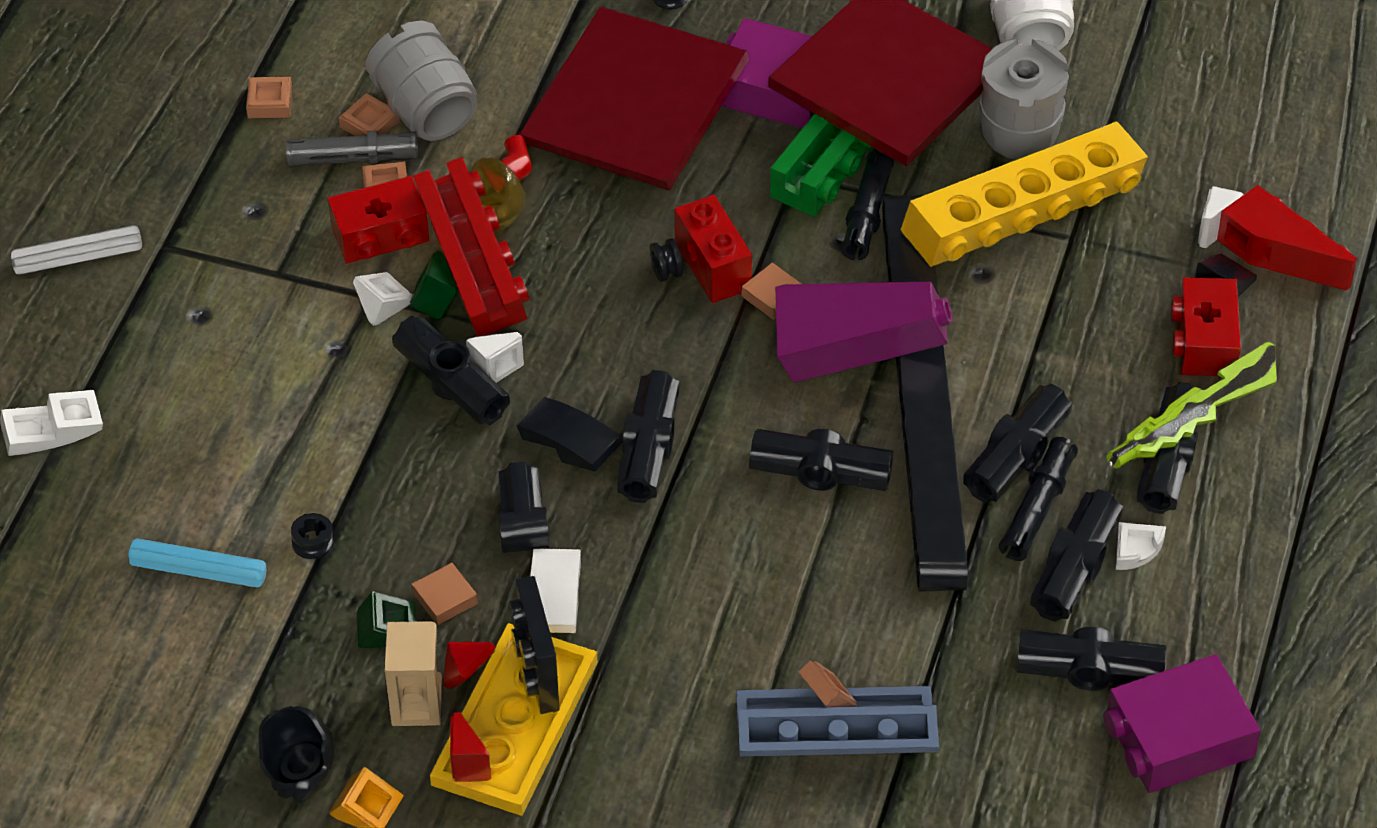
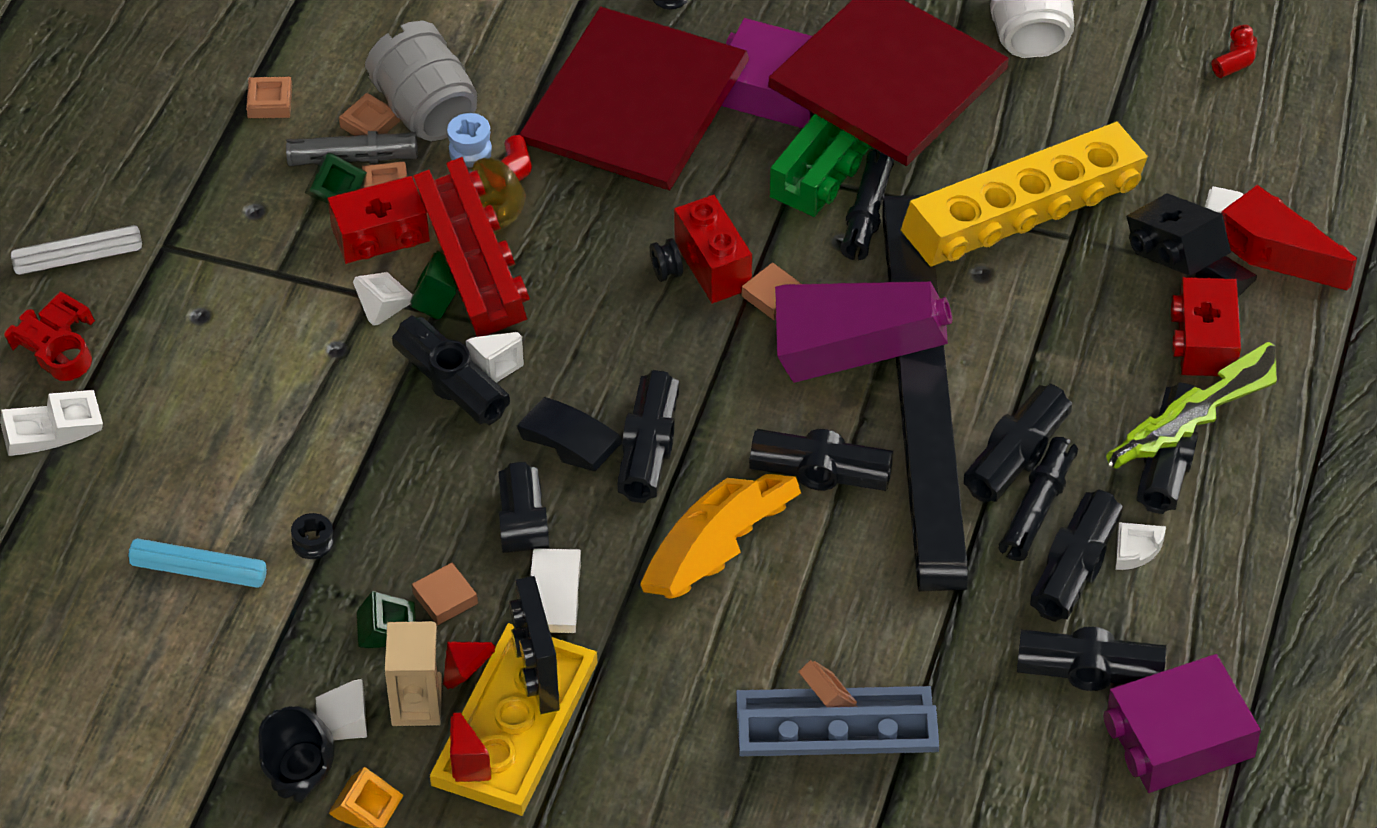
light grey piece [979,39,1069,160] -> none
none -> red piece [4,291,95,381]
none -> dark green slope [305,152,367,203]
none -> white slope [316,679,367,740]
none -> light blue wheel [447,113,492,168]
none -> light orange slope [640,474,801,599]
none -> black brick [1126,193,1231,276]
none -> red arm [1211,25,1258,78]

